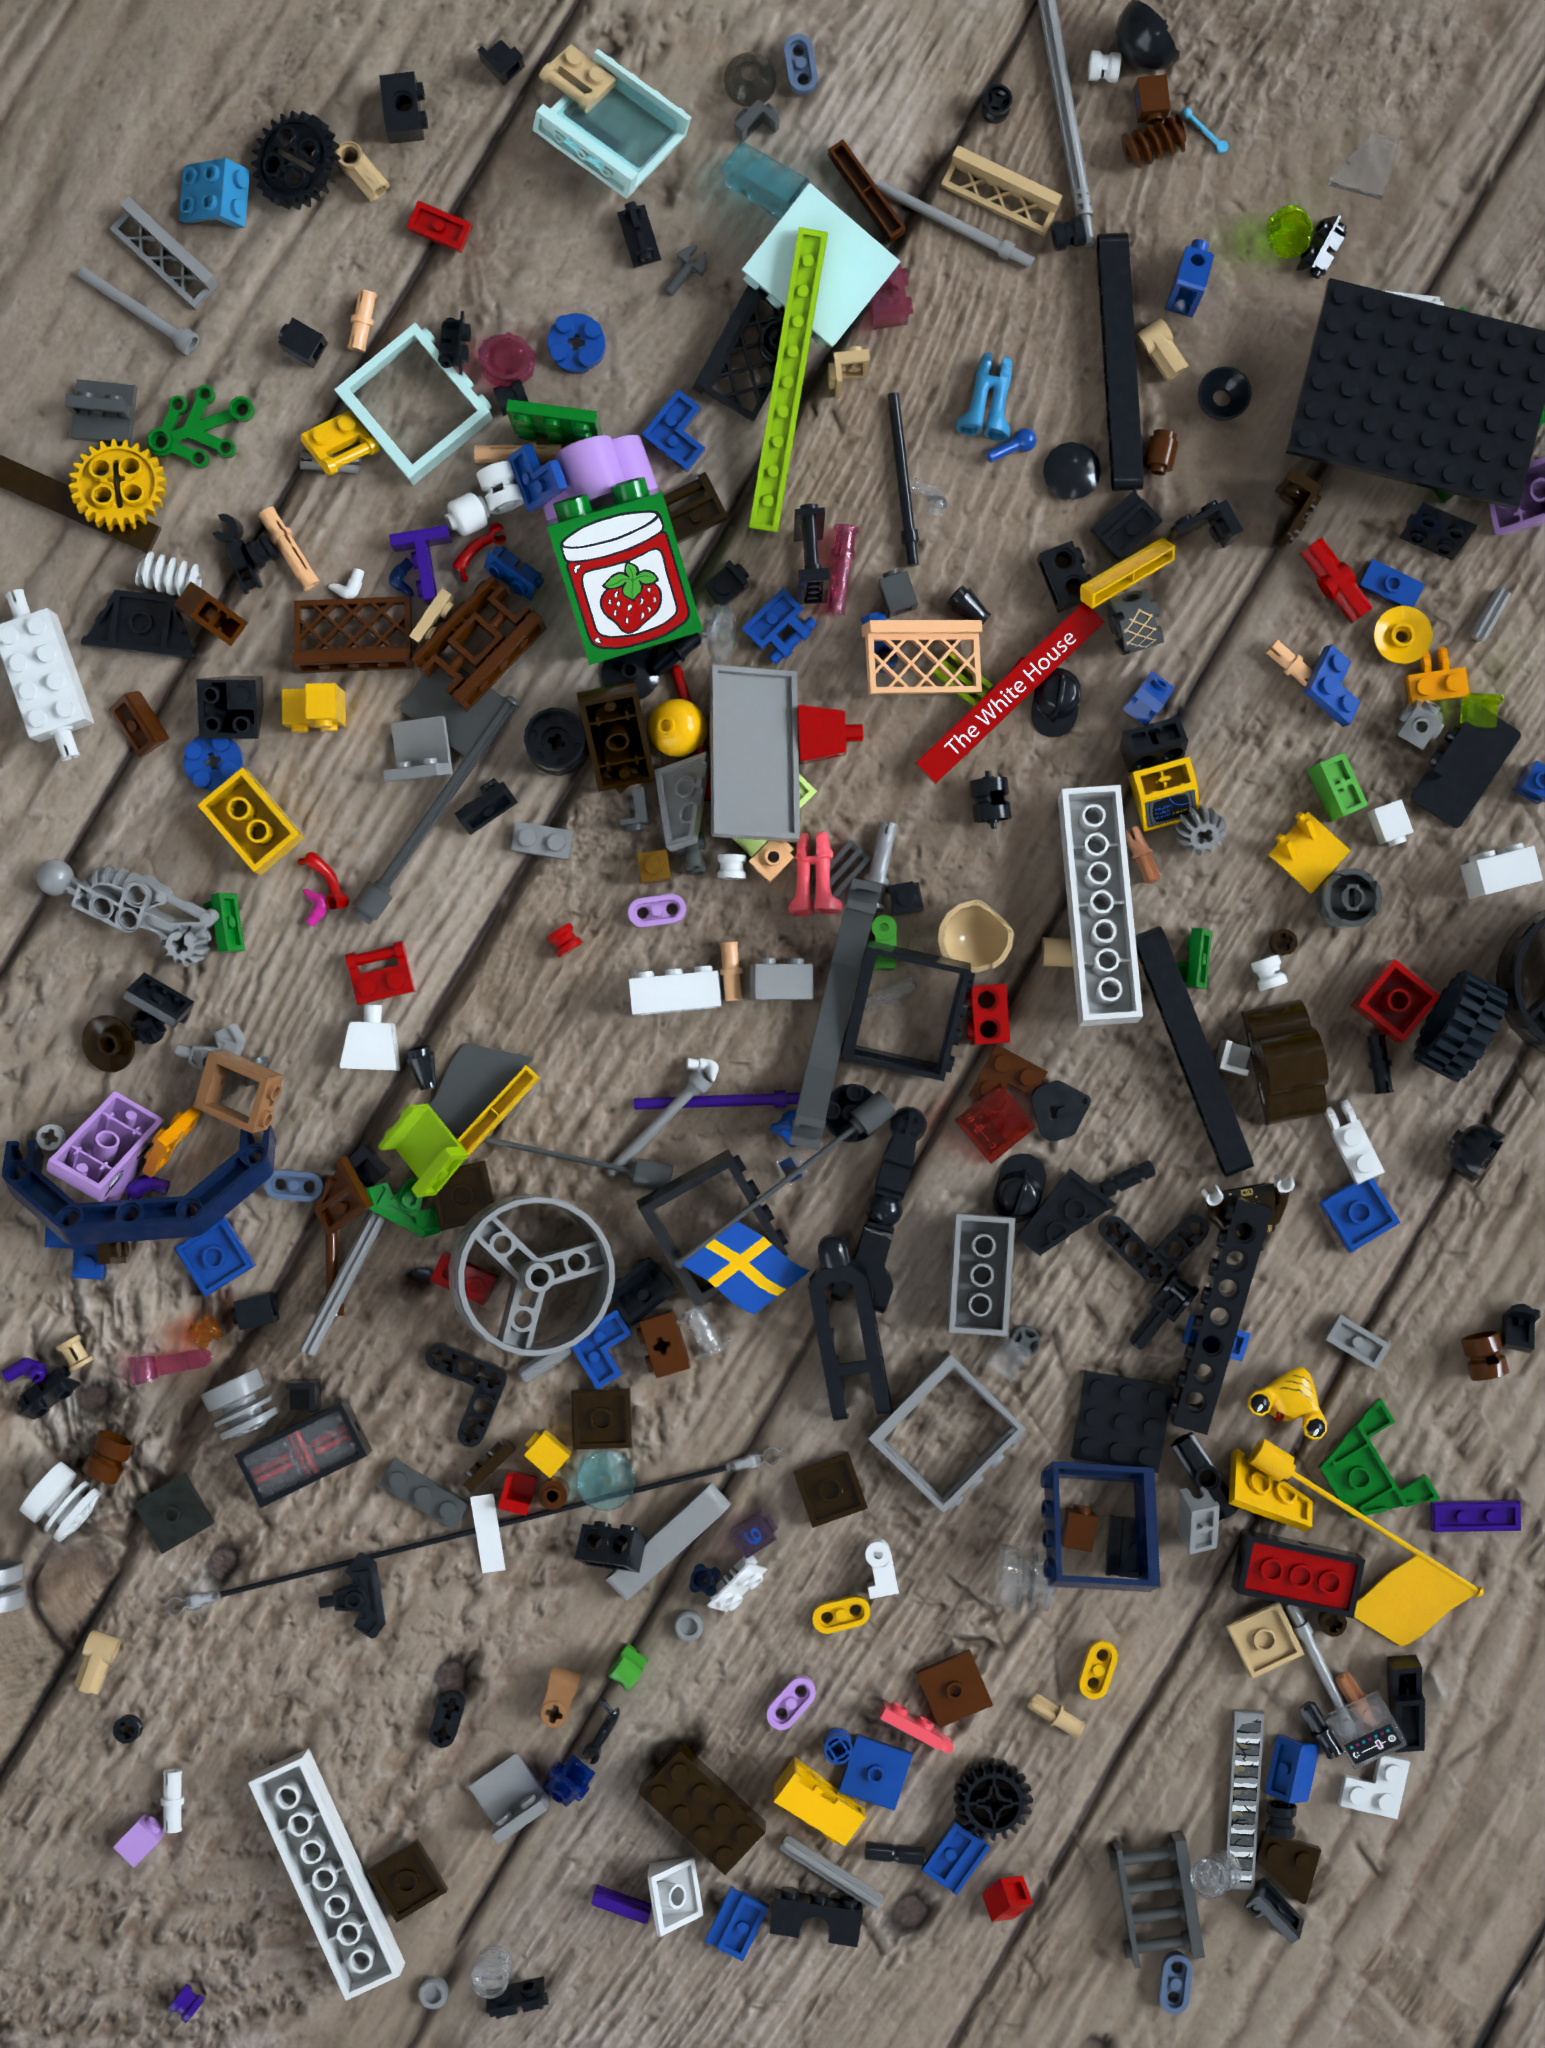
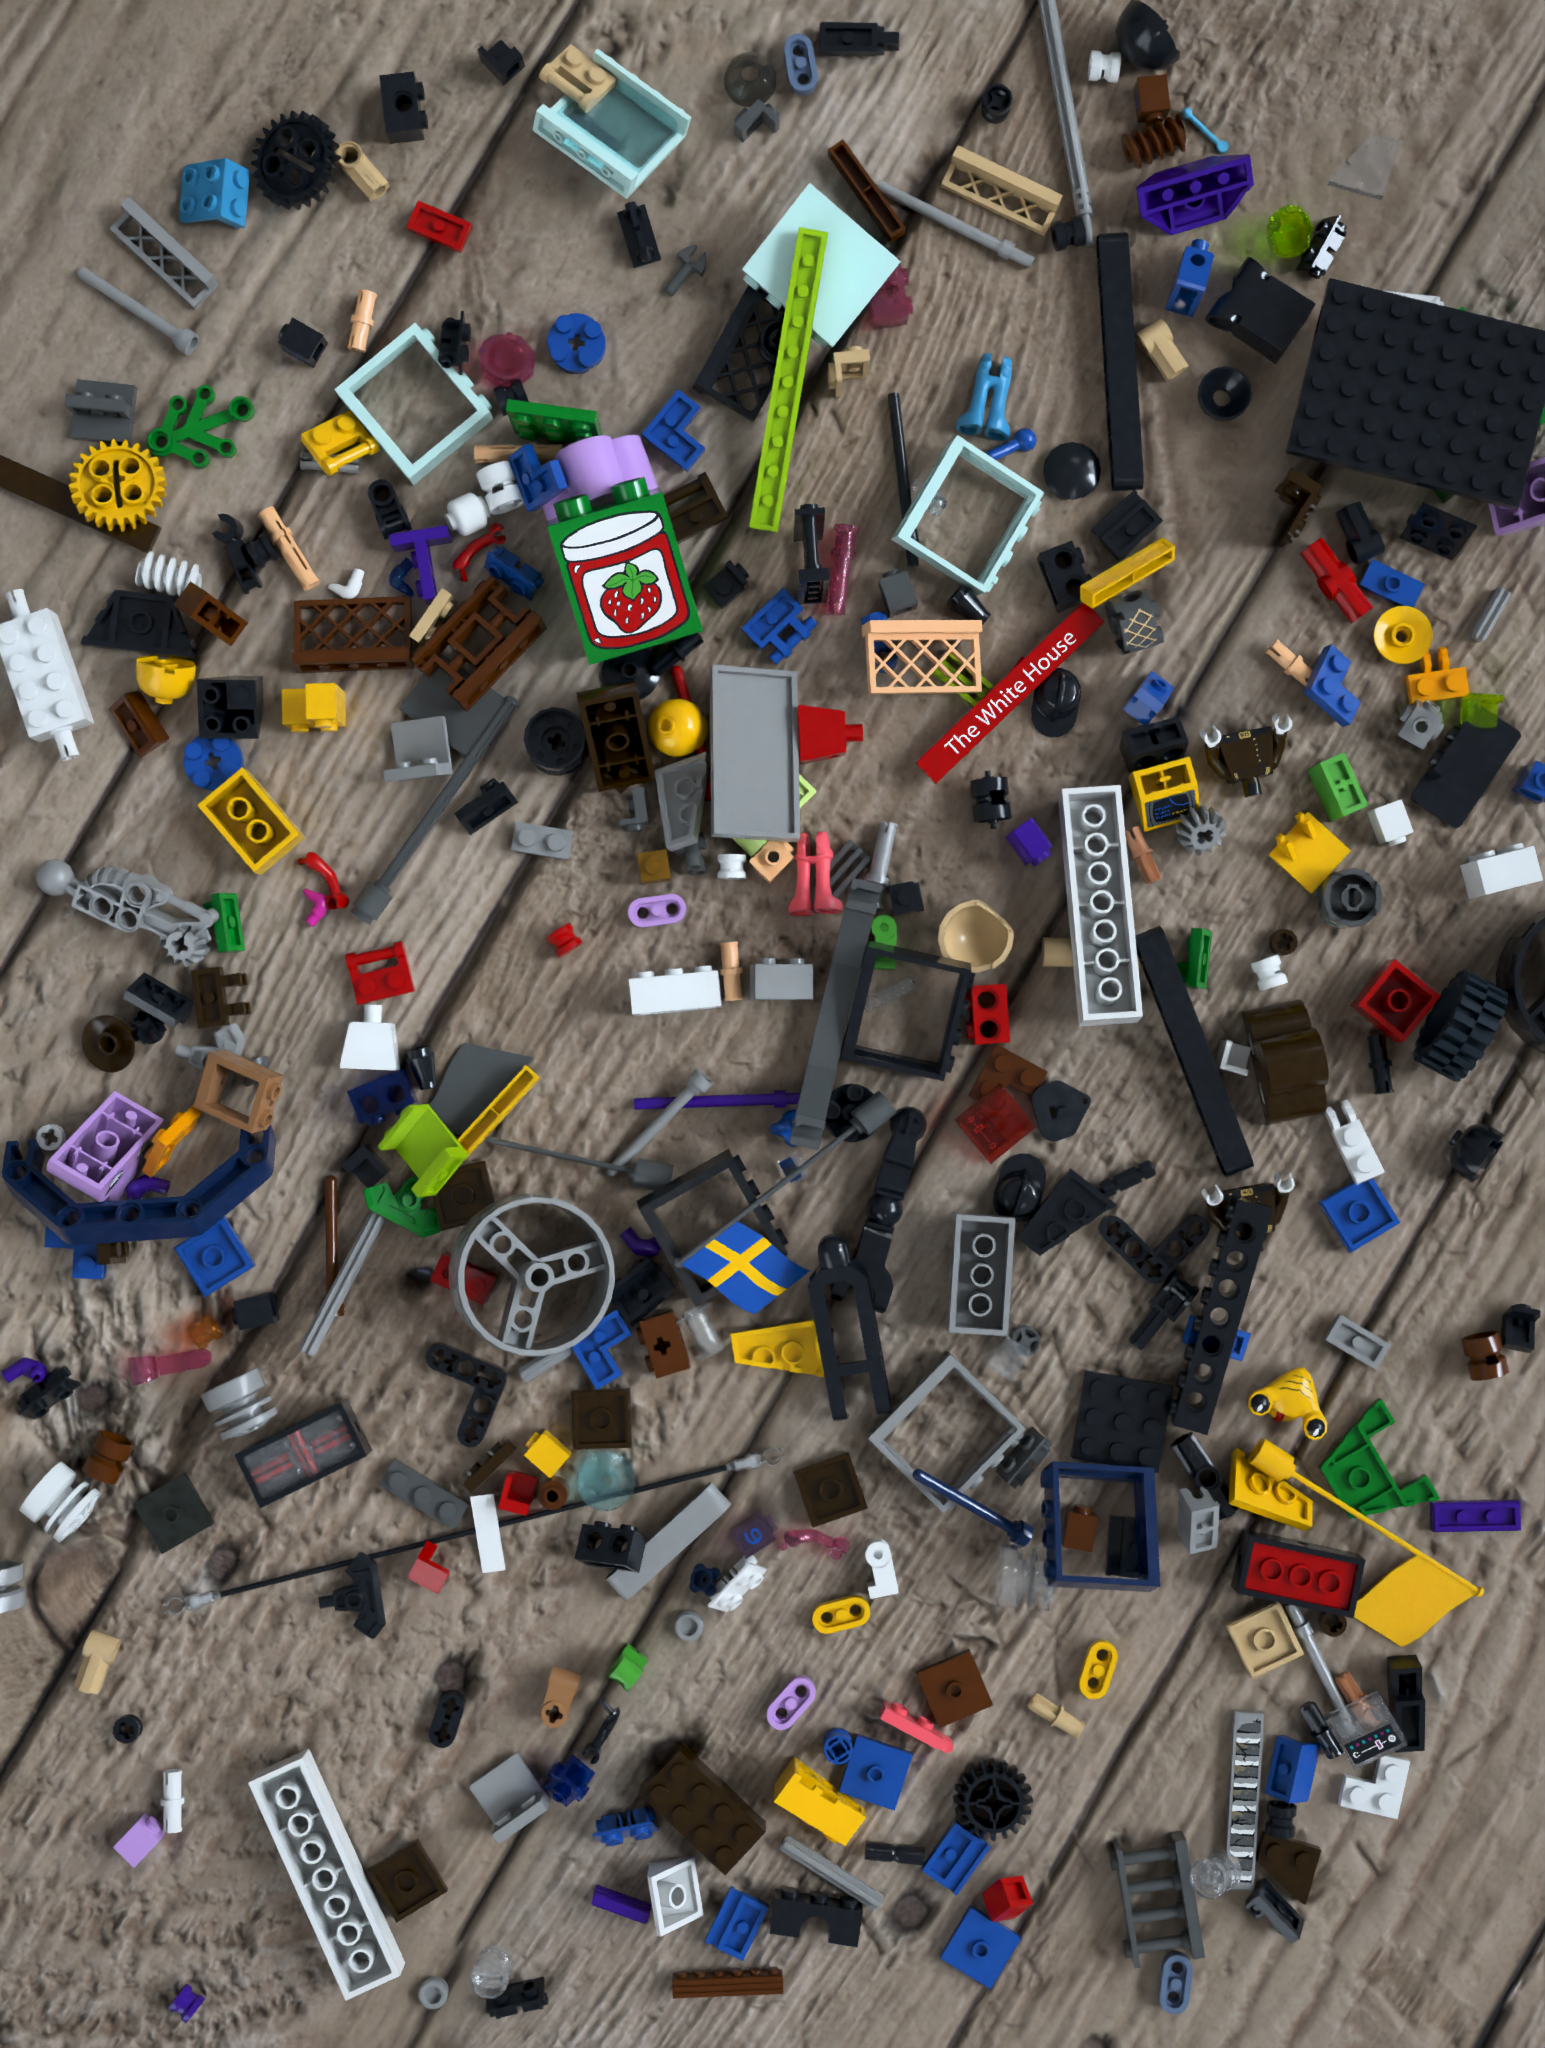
tan bush [56,1335,94,1373] -> none
sand blue plate [264,1170,325,1202] -> none
black panel [285,1378,321,1412] -> none
reddish brown wing [314,1156,373,1235] -> none
white animal [686,1058,719,1082] -> none
clear plate [701,604,736,663] -> none
clear light blue wedge [721,141,810,221] -> none
reddish brown brick [1144,429,1178,476] -> none
black bracket [1166,499,1244,548] -> none
none -> yellow cylinder [136,655,196,704]
none -> dark brown plate [191,967,251,1029]
none -> clear blue brick [347,1070,418,1127]
none -> black piece [368,479,412,540]
none -> panel [407,1540,450,1594]
none -> blue hinge [593,1806,659,1847]
none -> dark purple arm [619,1226,662,1257]
none -> reddish brown piece [672,1967,783,1999]
none -> yellow wing [730,1319,825,1377]
none -> clear pink piece [780,1529,849,1560]
none -> black hinge [819,22,900,56]
none -> light aqua window [891,435,1044,595]
none -> dark blue piece [912,1469,1034,1547]
none -> blue plate [940,1905,1021,1989]
none -> dark grey hinge [996,1427,1053,1489]
none -> dark purple brick [1005,818,1052,867]
none -> dark purple wedge [1136,154,1254,235]
none -> dark brown torso [1199,713,1292,798]
none -> black piece [1205,257,1316,364]
none -> black piece [1335,501,1385,565]

